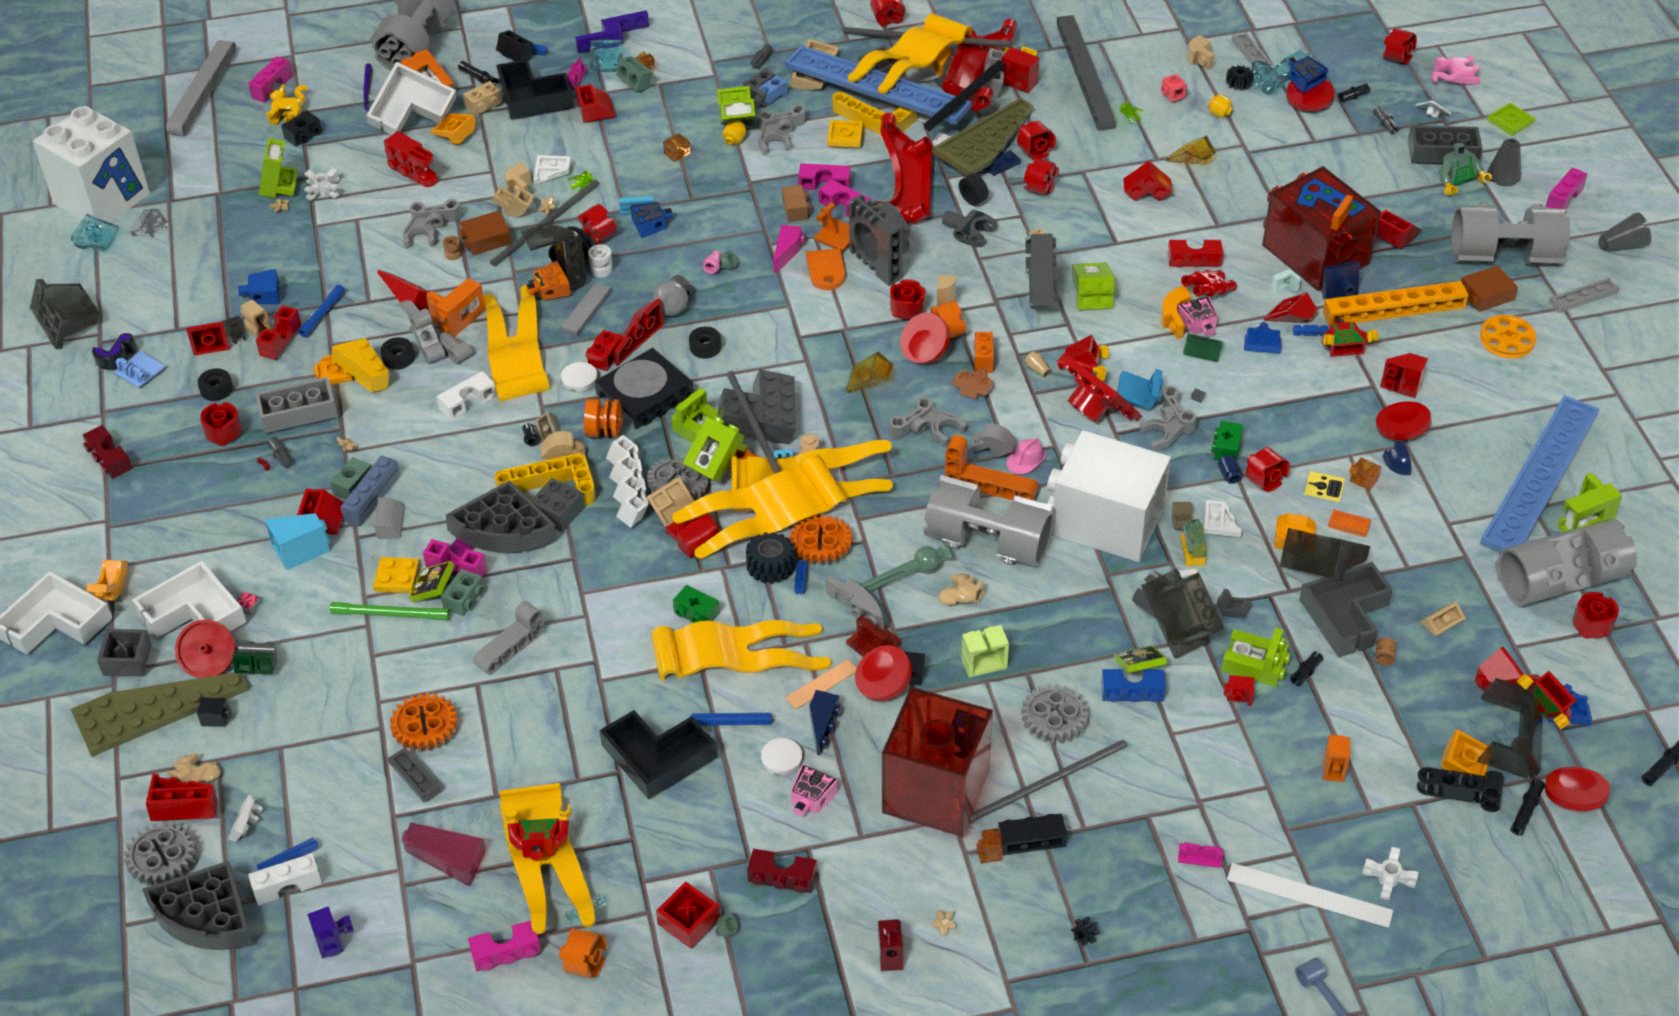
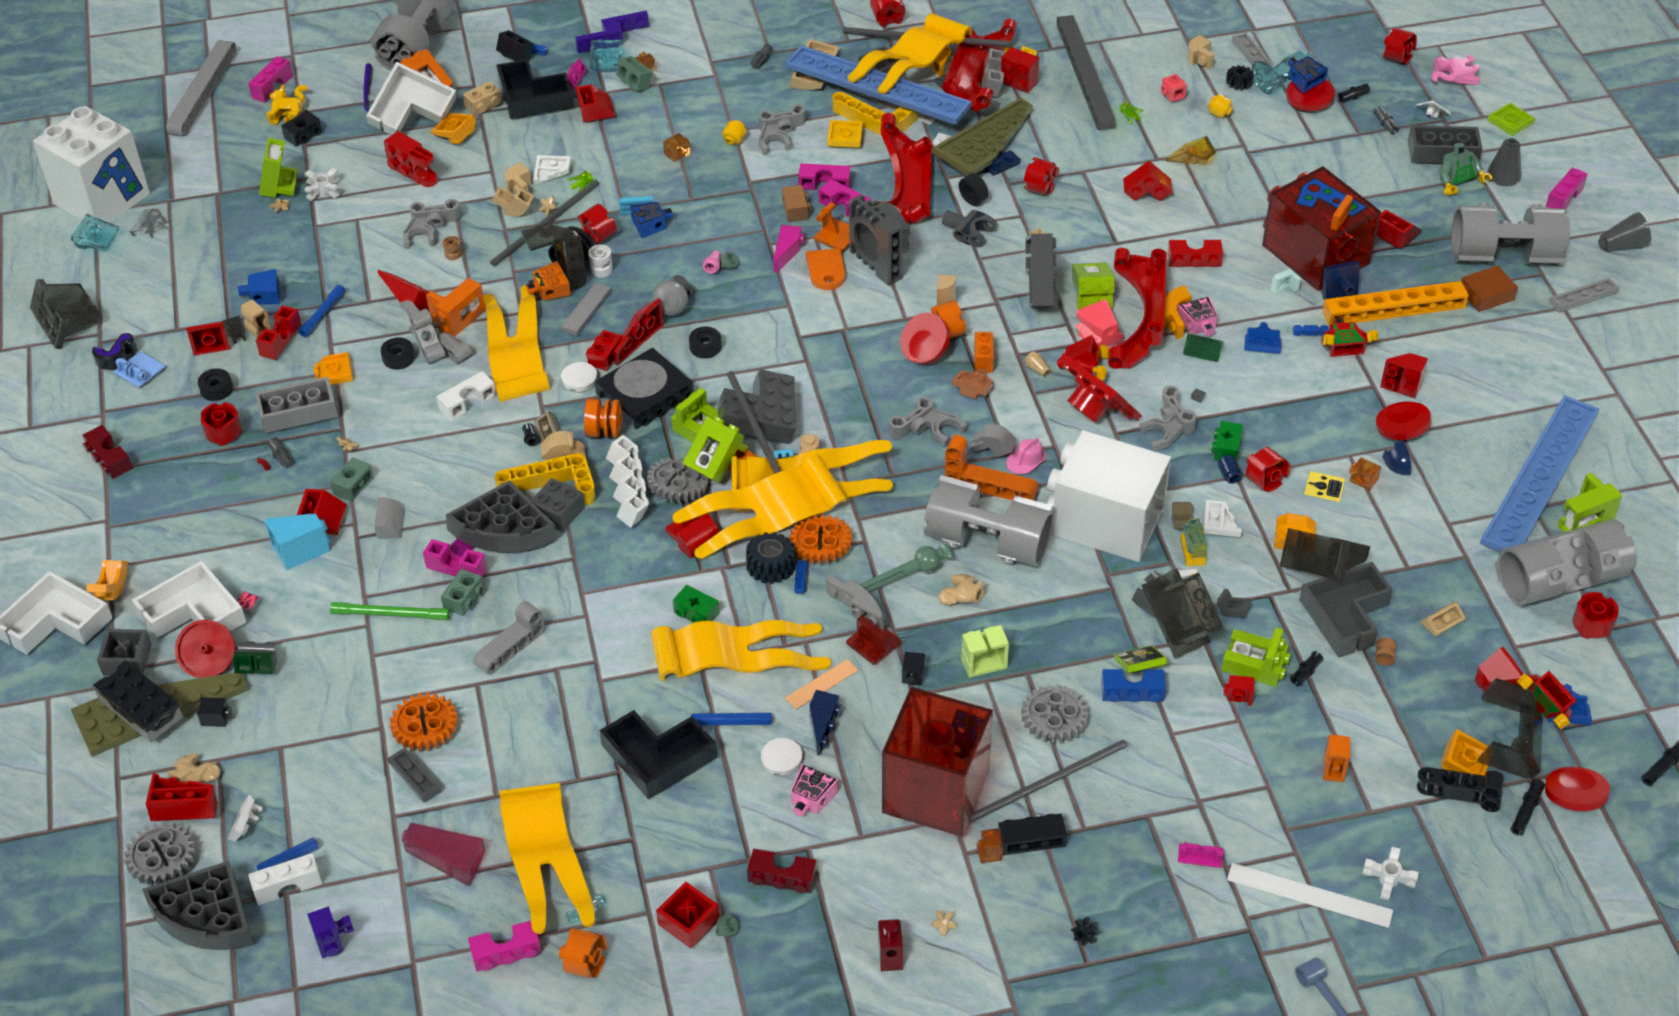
yellow wedge [331,338,389,393] -> none
sand blue brick [340,455,400,527] -> none
yellow plate [373,557,420,593] -> none
tile [409,561,455,602] -> none
black pin [458,61,499,87] -> none
dark orange brick [458,211,512,256] -> none
red torso [505,804,572,861] -> none
tan plate [647,477,694,527] -> none
lime brick [716,86,756,124] -> none
hips [743,68,788,108] -> none
clear yellow slope [846,351,893,393] -> none
red piece [855,645,912,702] -> none
red brick [890,279,925,319] -> none
black axle [924,60,1005,131] -> none
red brick [1017,121,1056,159] -> none
dark azure bracket [1117,369,1164,411] -> none
red pin [1181,270,1237,297] -> none
red slope [1263,292,1318,323] -> none
orange tile [1328,509,1371,538] -> none
light orange wedge [1480,315,1536,359] -> none
none -> black piece [93,660,183,743]
none -> coral piece [1075,300,1124,347]
none -> red panel [1108,248,1167,369]

